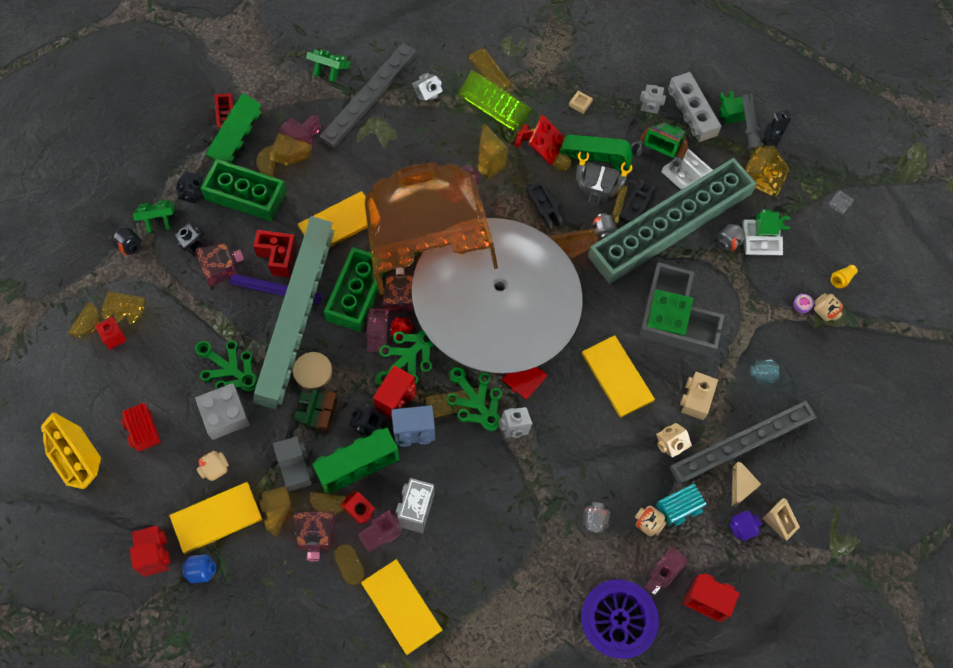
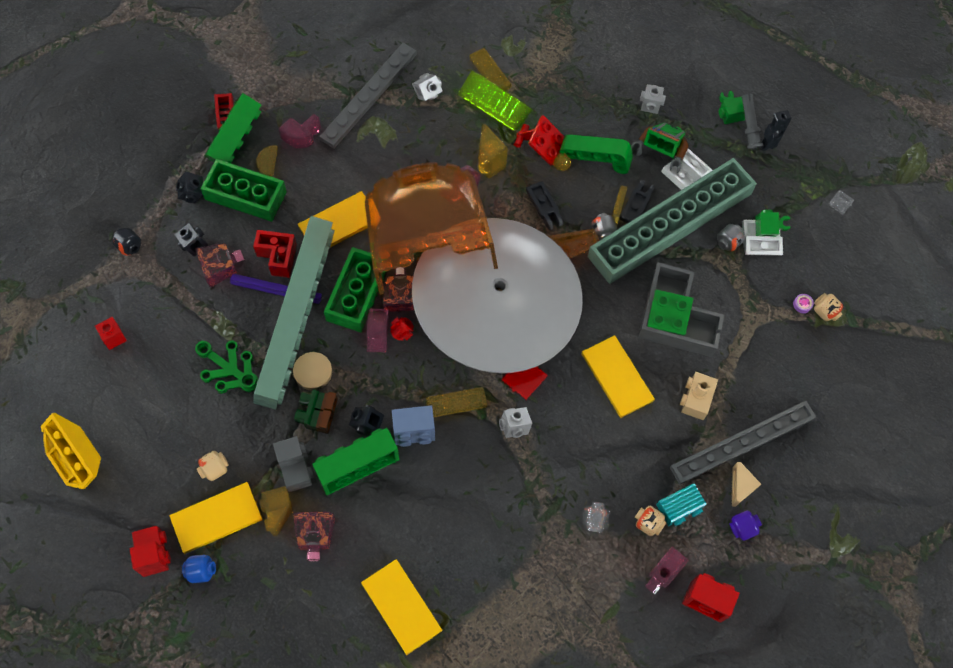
clear yellow tile [68,301,99,337] -> none
clear yellow plate [101,291,147,324] -> none
red brick [121,403,161,452] -> none
green plate [133,199,176,233] -> none
light grey brick [195,383,250,440] -> none
clear yellow slope [270,133,313,166] -> none
green plate [306,49,351,82] -> none
clear yellow tile [310,492,347,516] -> none
clear yellow tile [334,545,365,586] -> none
red brick [339,490,375,524] -> none
clear pink brick [358,511,403,552] -> none
red brick [373,365,417,421] -> none
green plant [375,330,434,386] -> none
light grey brick [395,478,434,533] -> none
green plant [446,367,502,431] -> none
tan tile [569,91,593,114] -> none
dark grey torso [576,152,632,207] -> none
dark purple piece [581,580,659,659] -> none
tan brick [656,423,692,457] -> none
light grey brick [668,72,721,142] -> none
clear yellow slope [745,145,790,196] -> none
clear light blue head [751,359,779,384] -> none
tan slope [762,498,800,541] -> none
yellow cone [831,265,858,288] -> none

